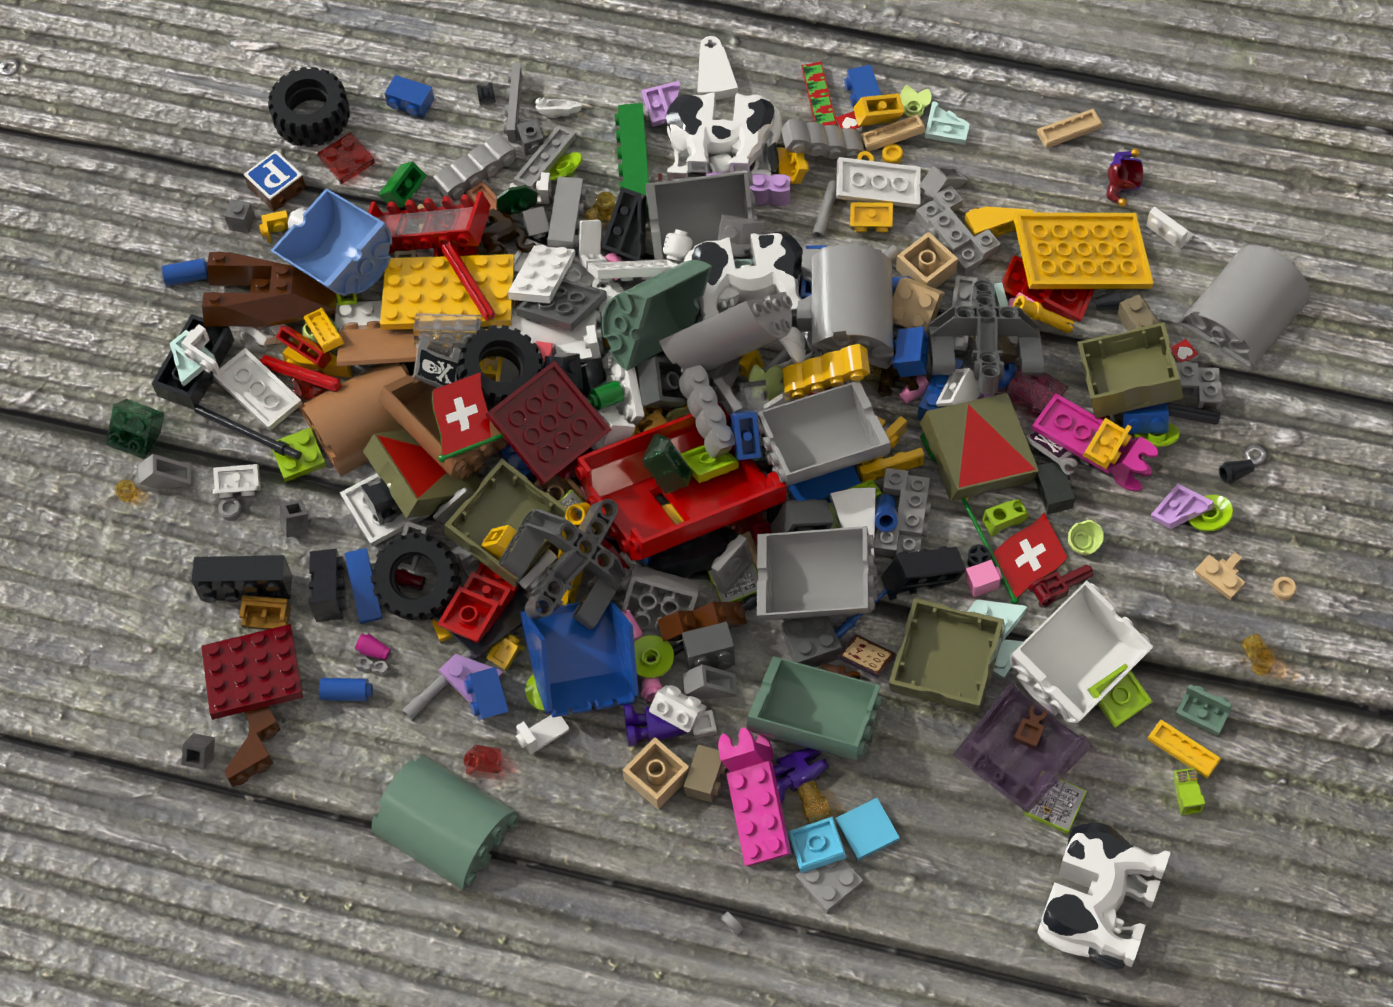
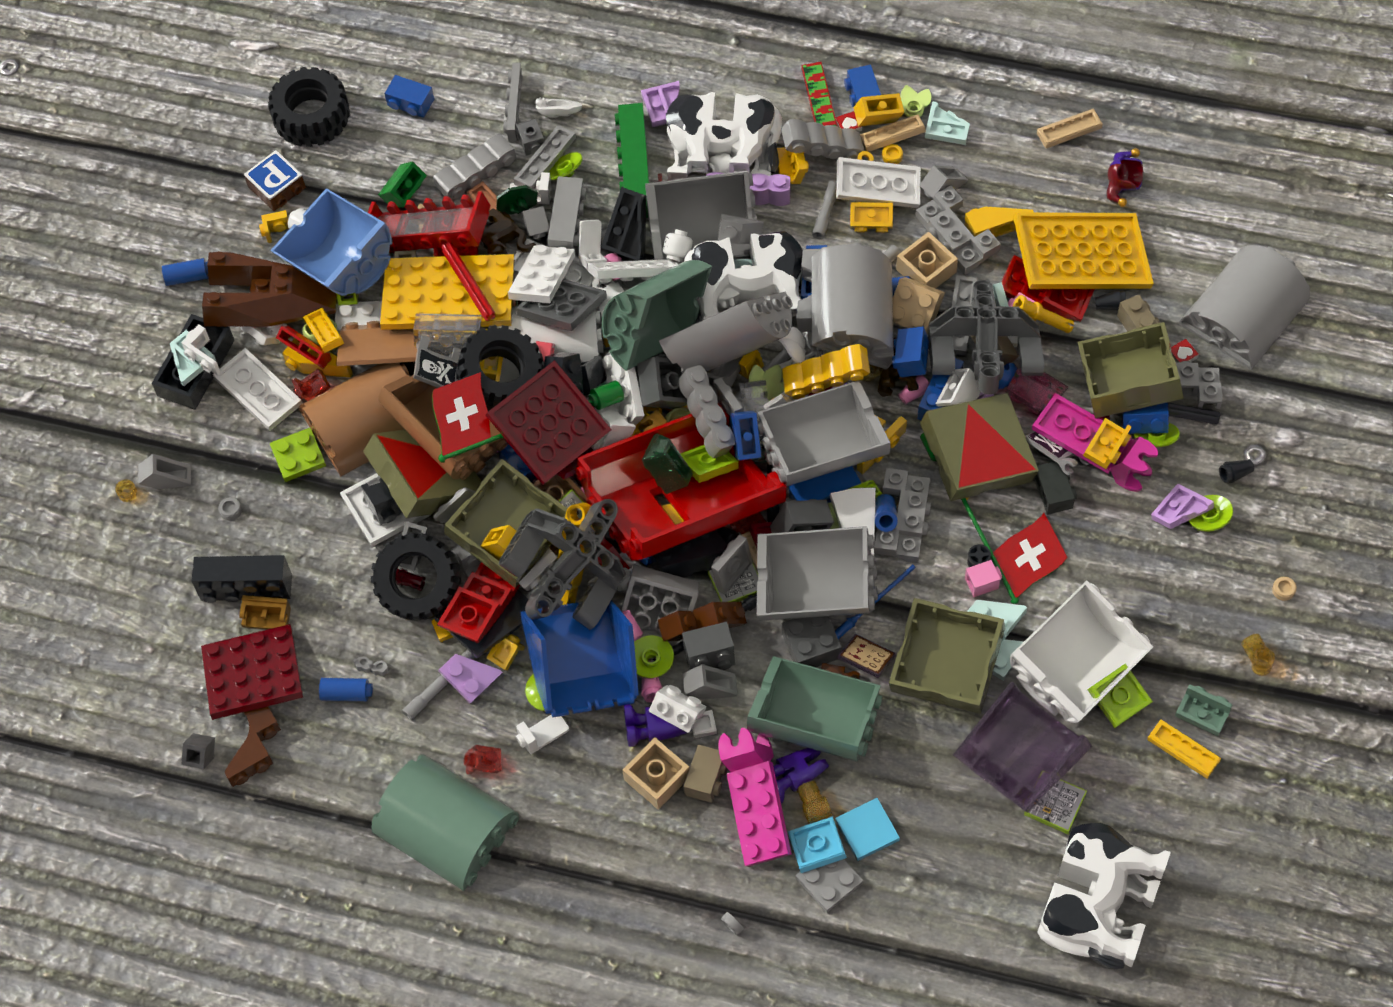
clear green slope [106,399,164,459] -> none
black bar [194,405,302,460] -> none
white bracket [213,464,261,498] -> none
flat silver brick [224,199,255,234] -> none
red axle [259,355,342,392] -> none
flat silver brick [280,499,311,538] -> none
black wedge [308,548,347,622] -> none
clear red plate [317,132,375,184] -> none
blue slope [345,548,383,624] -> none
dark pink cone [355,633,391,661] -> none
blue brick [464,667,509,721] -> none
black wheel [476,82,496,105] -> none
white bracket [555,325,601,361] -> none
clear yellow piece [583,192,616,223] -> none
white piece [697,36,738,100] -> none
yellow plate [858,447,924,483] -> none
black wedge [881,546,966,601] -> none
lime leg [982,499,1029,537] -> none
reddish brown plate [1013,705,1047,750] -> none
dark red connector [1028,565,1094,608] -> none
yellowish green hair [1068,520,1104,555] -> none
white bracket [1146,207,1193,250] -> none
lime leg [1173,768,1205,816] -> none
tan hinge [1194,552,1245,601] -> none

